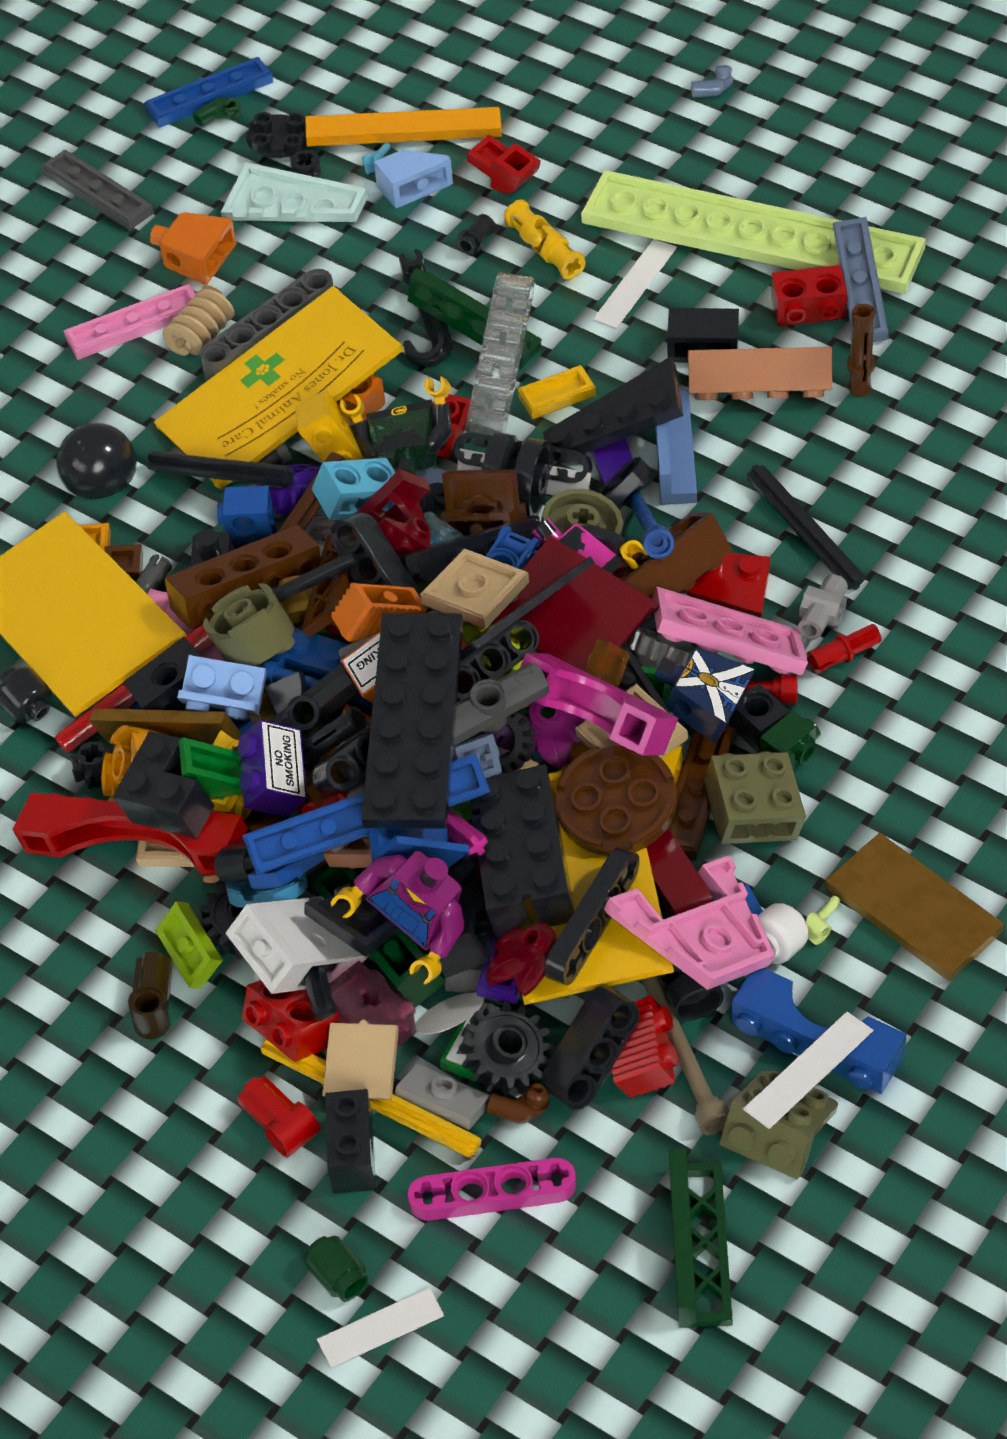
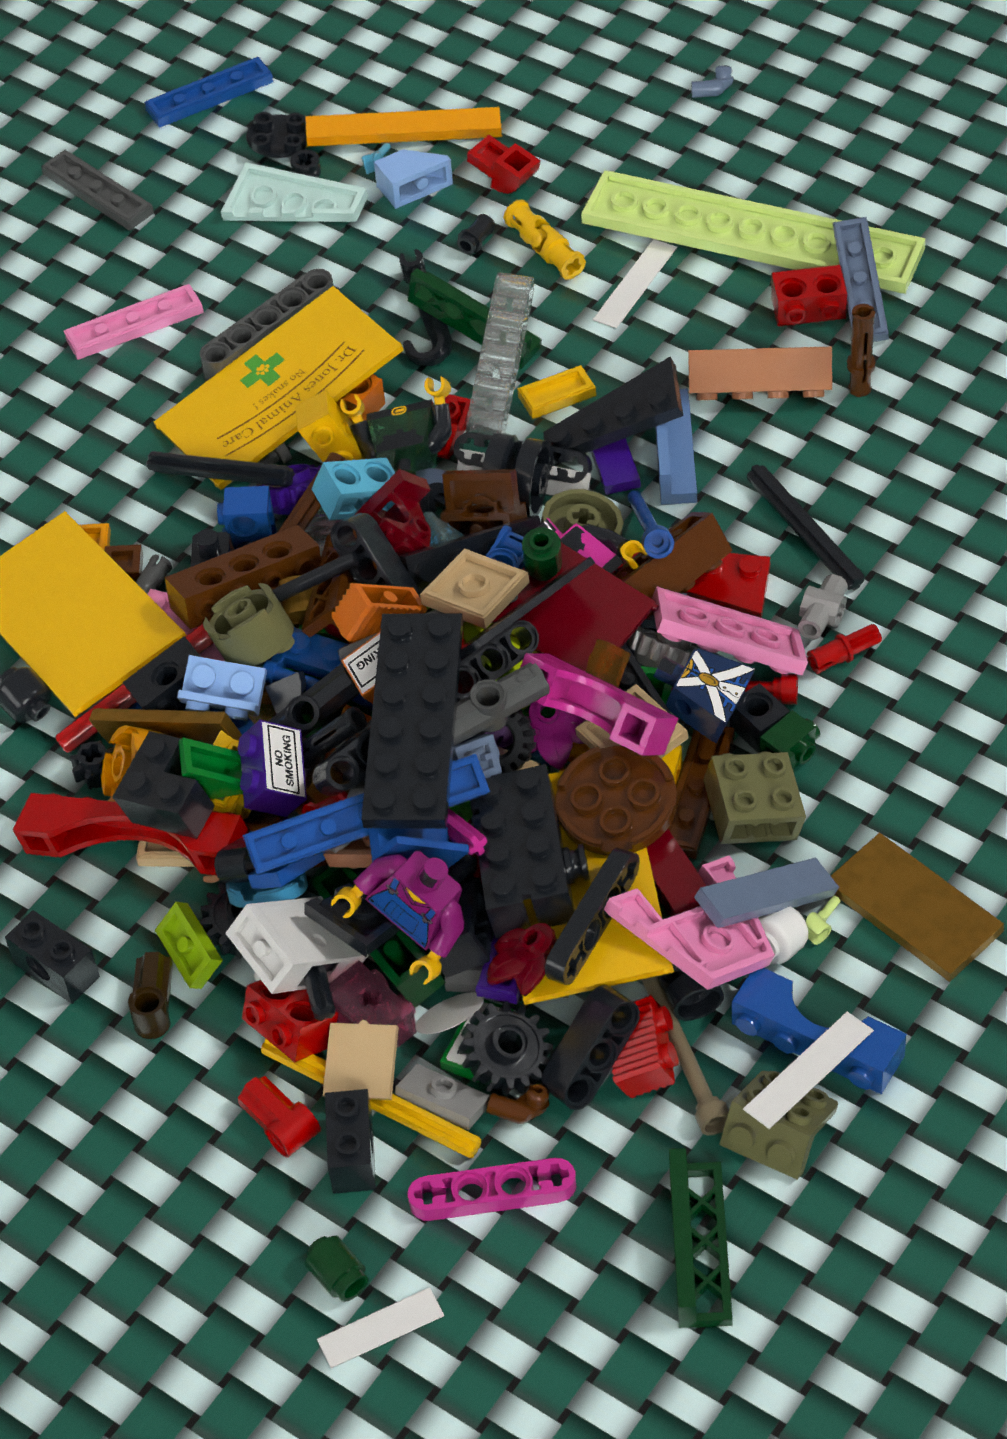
black piece [56,423,137,499] -> none
orange torso [150,212,236,285] -> none
tan piece [162,285,235,356] -> none
dark green arm [193,97,241,127] -> none
black plate [597,456,650,510] -> none
black brick [667,308,739,363] -> none
none -> black brick [5,910,100,1004]
none -> dark green brick [522,527,562,581]
none -> black bush [563,844,590,884]
none -> sand blue tile [694,857,839,928]

